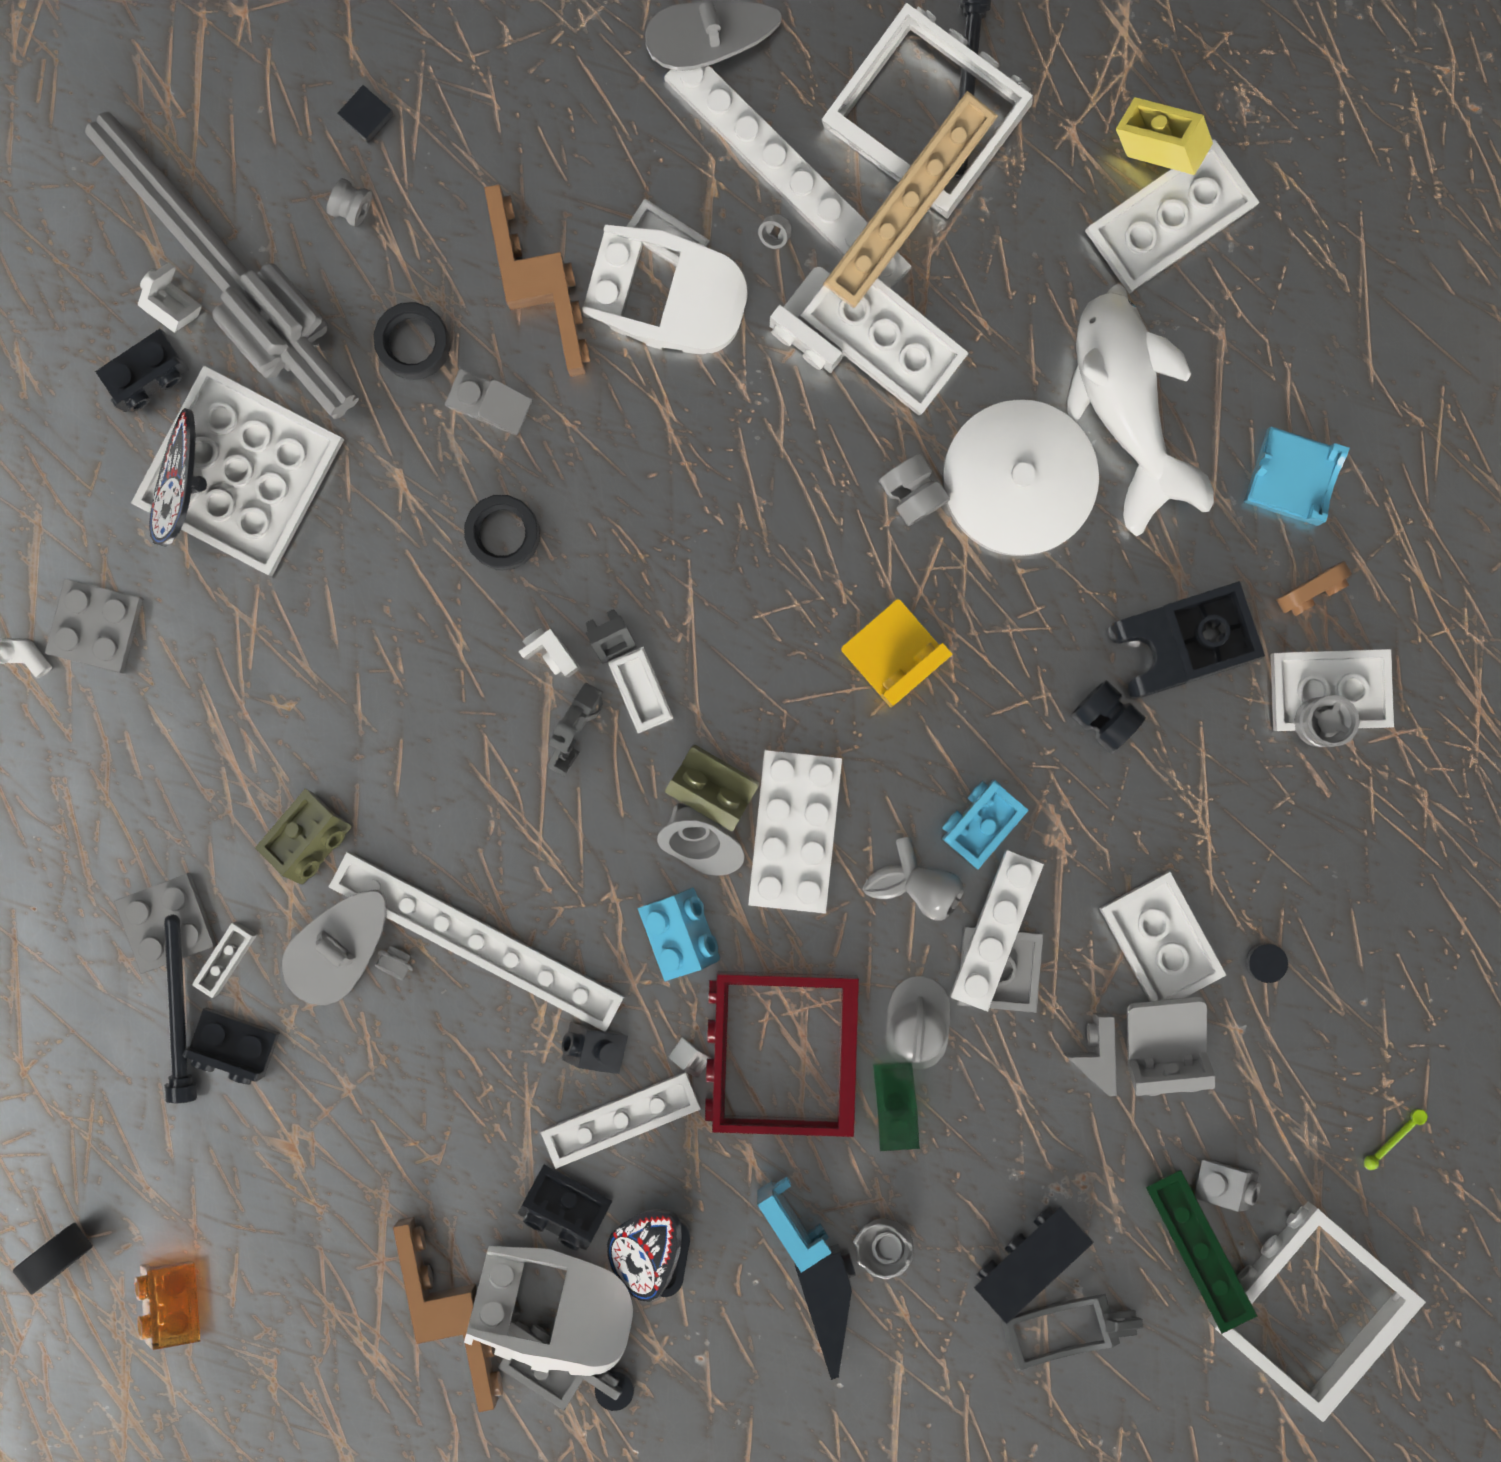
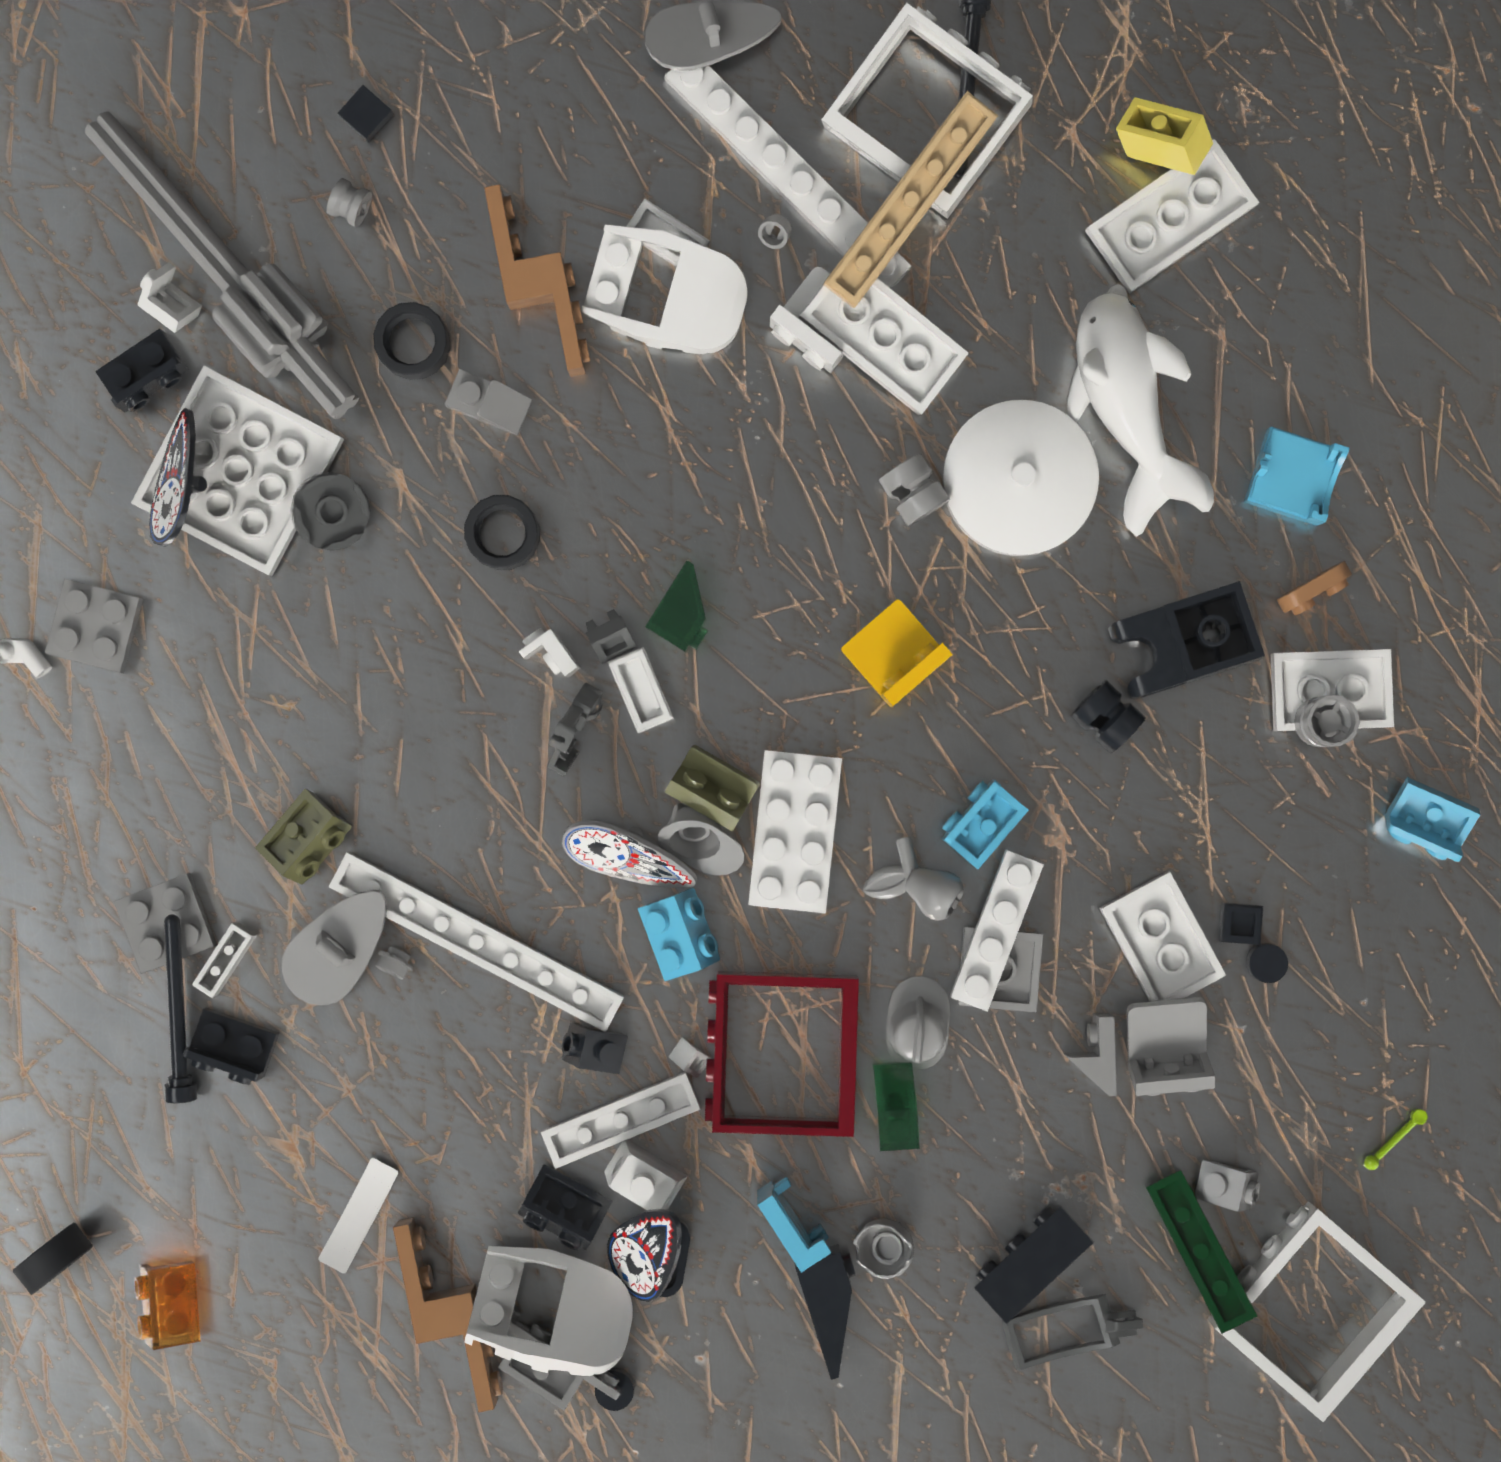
none -> dark grey tile [290,472,371,551]
none -> white sticker [318,1158,398,1273]
none -> shield [562,820,697,888]
none -> white torso [604,1139,688,1210]
none -> clear green slope [645,561,709,653]
none -> black tile [1219,902,1263,945]
none -> medium azure bracket [1385,777,1481,862]

